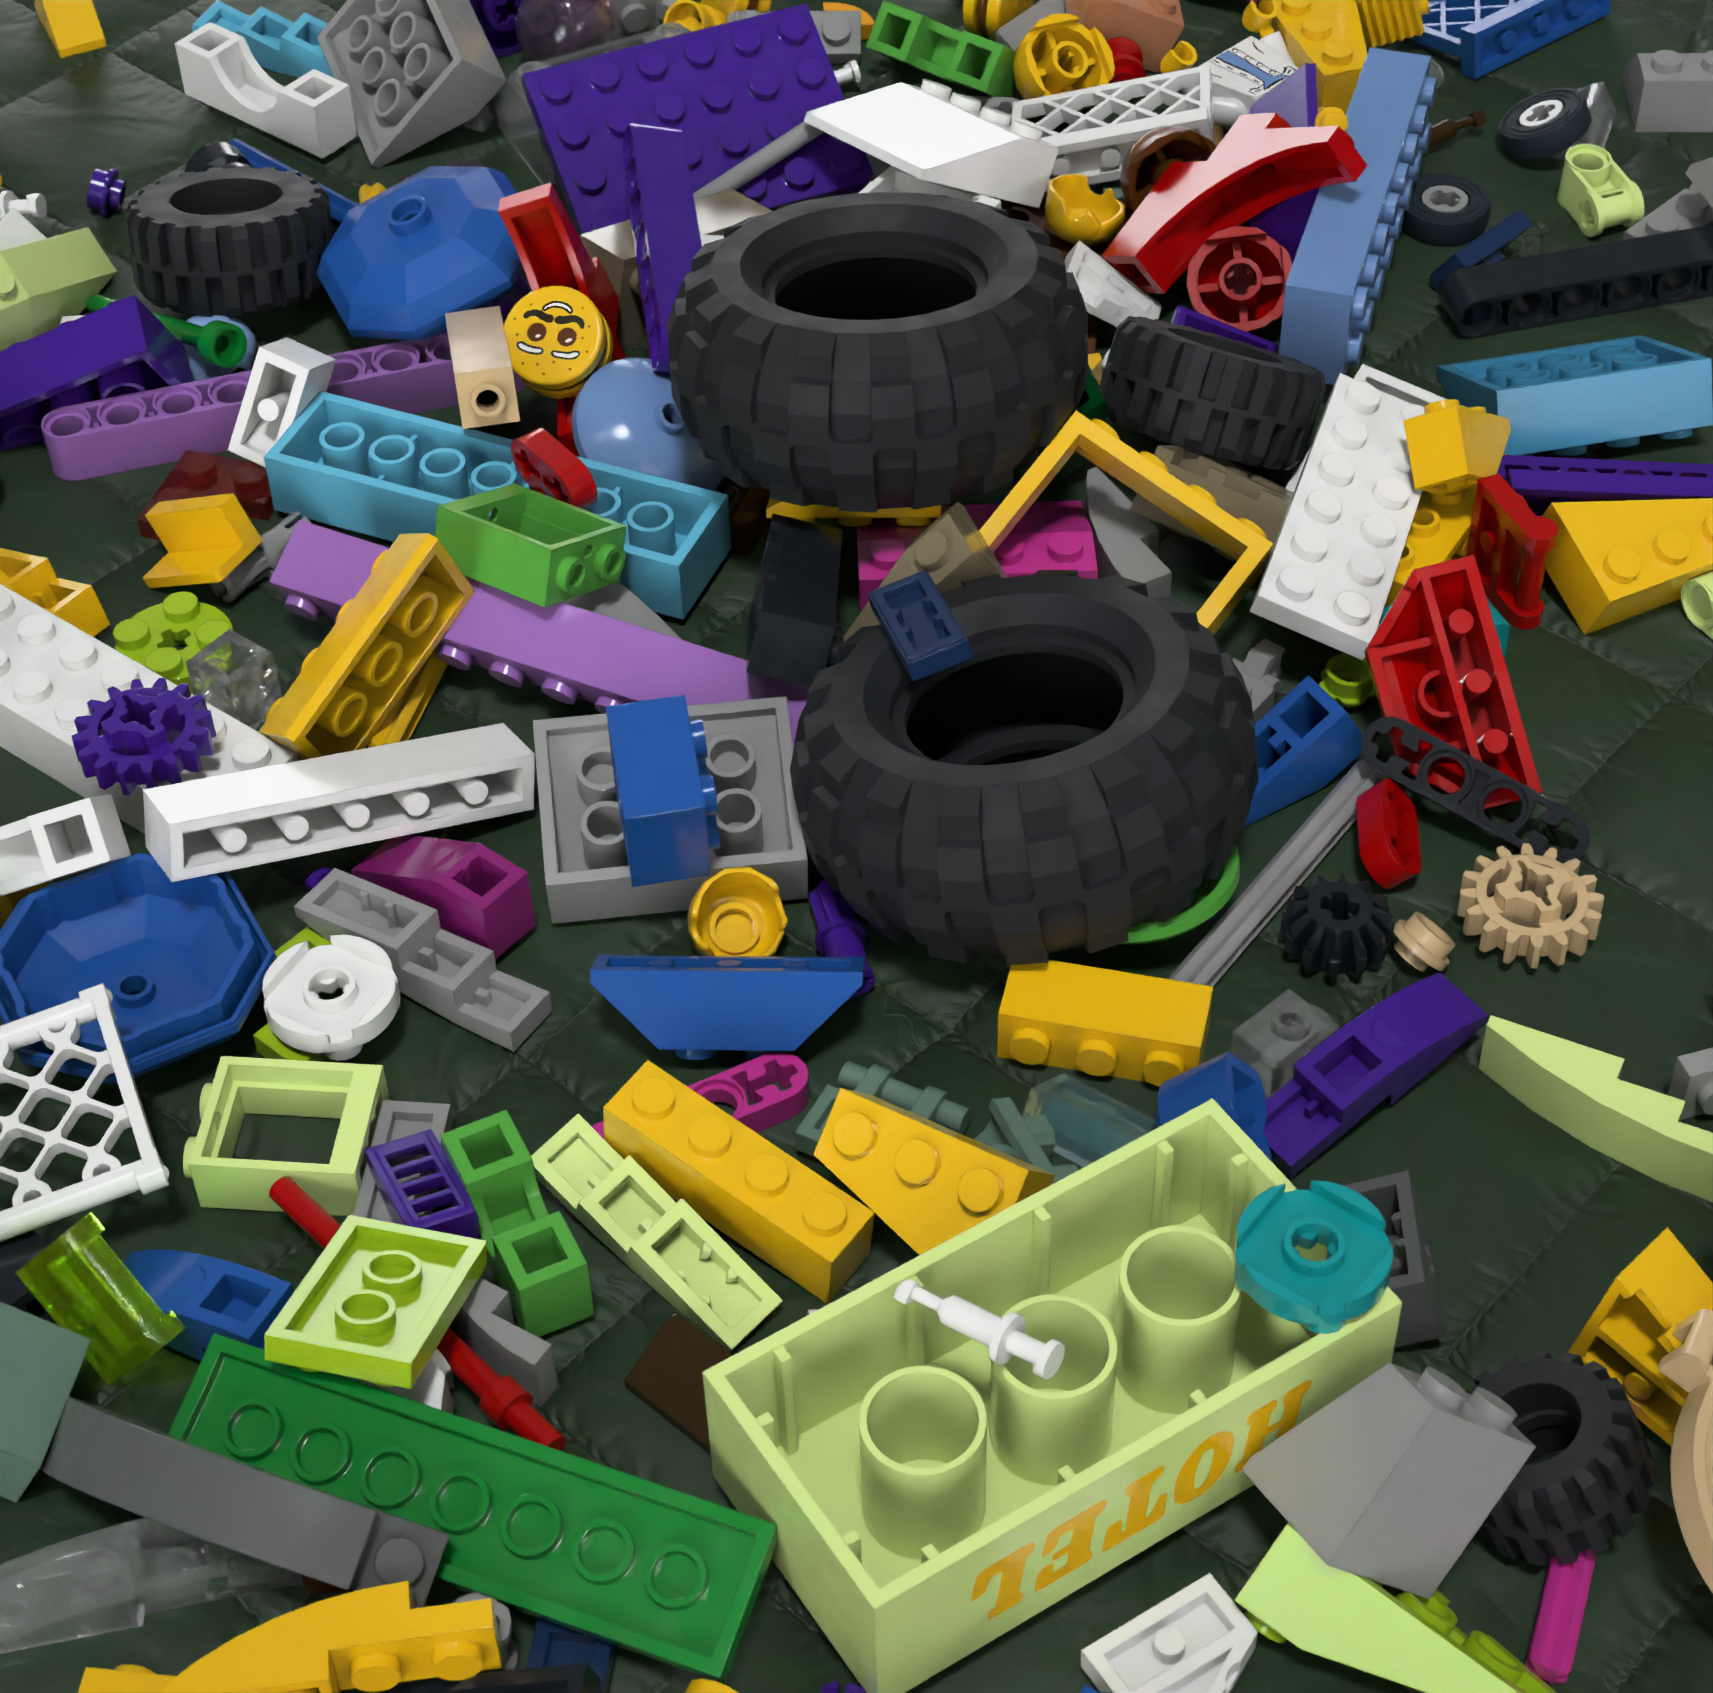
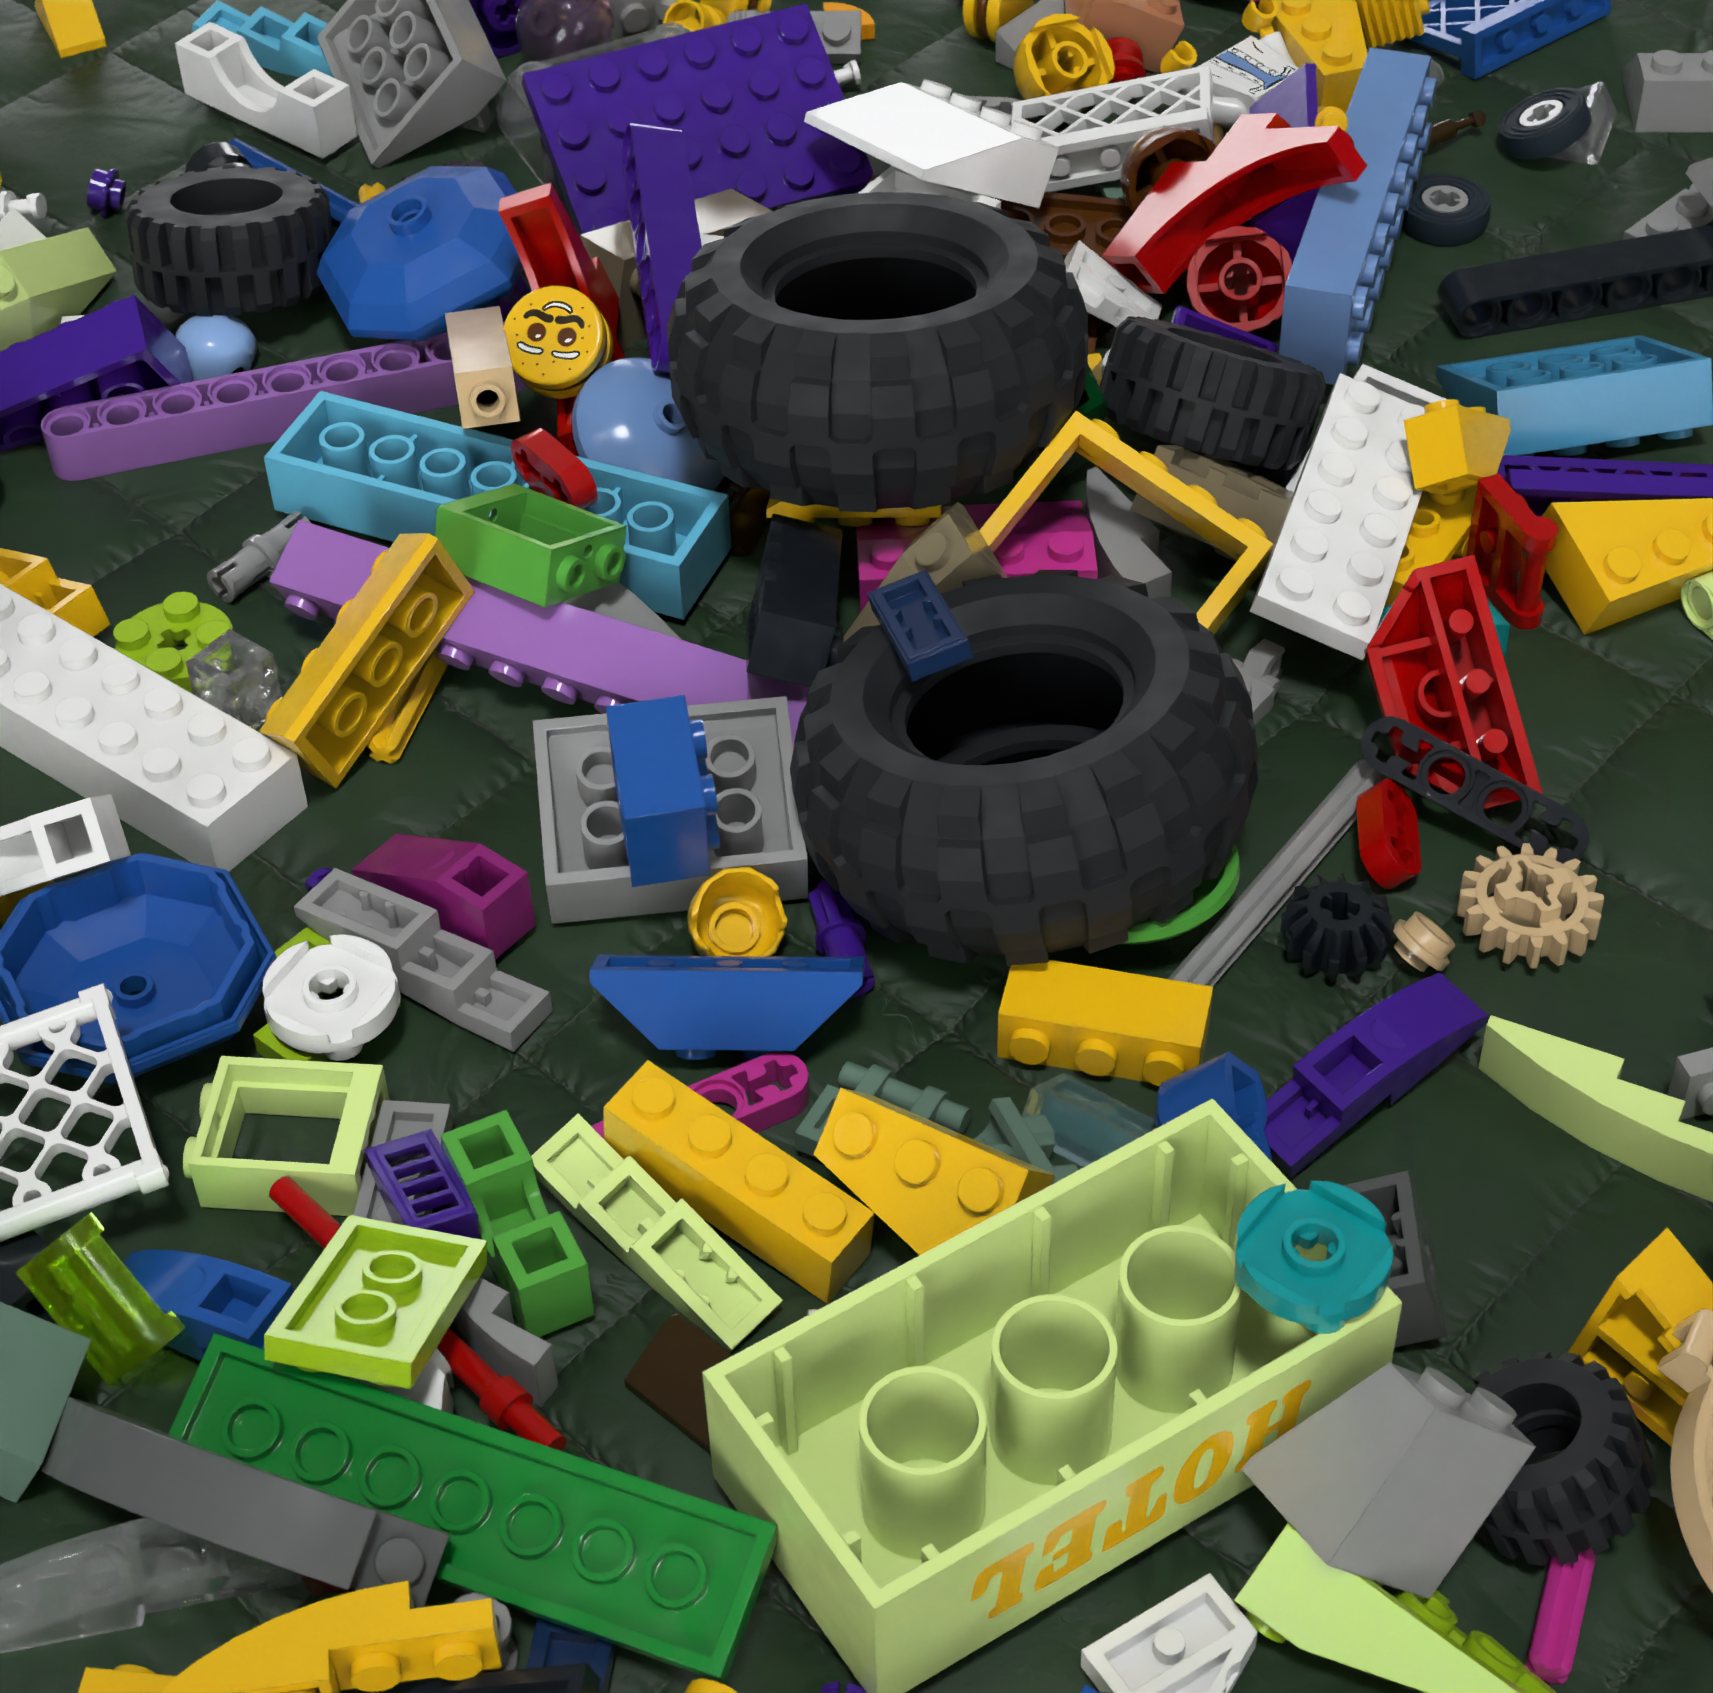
dark purple gear [72,678,216,795] -> none
green piece [87,294,247,368] -> none
clear red plate [137,450,275,540] -> none
yellow panel [142,493,263,588] -> none
white brick [143,723,535,882] -> none
white slope [228,337,336,467] -> none
light grey bar [693,104,830,200] -> none
bright green arch [866,0,1017,98] -> none
white piece [893,1279,1065,1380] -> none
yellow hair [1045,174,1125,246] -> none
clear brick [1231,989,1340,1100] -> none
blue slope [1244,675,1363,827] -> none
lime plate [1319,653,1376,708] -> none
dark blue plate [1428,210,1533,291] -> none
yellowish green piece [1557,144,1645,237] -> none

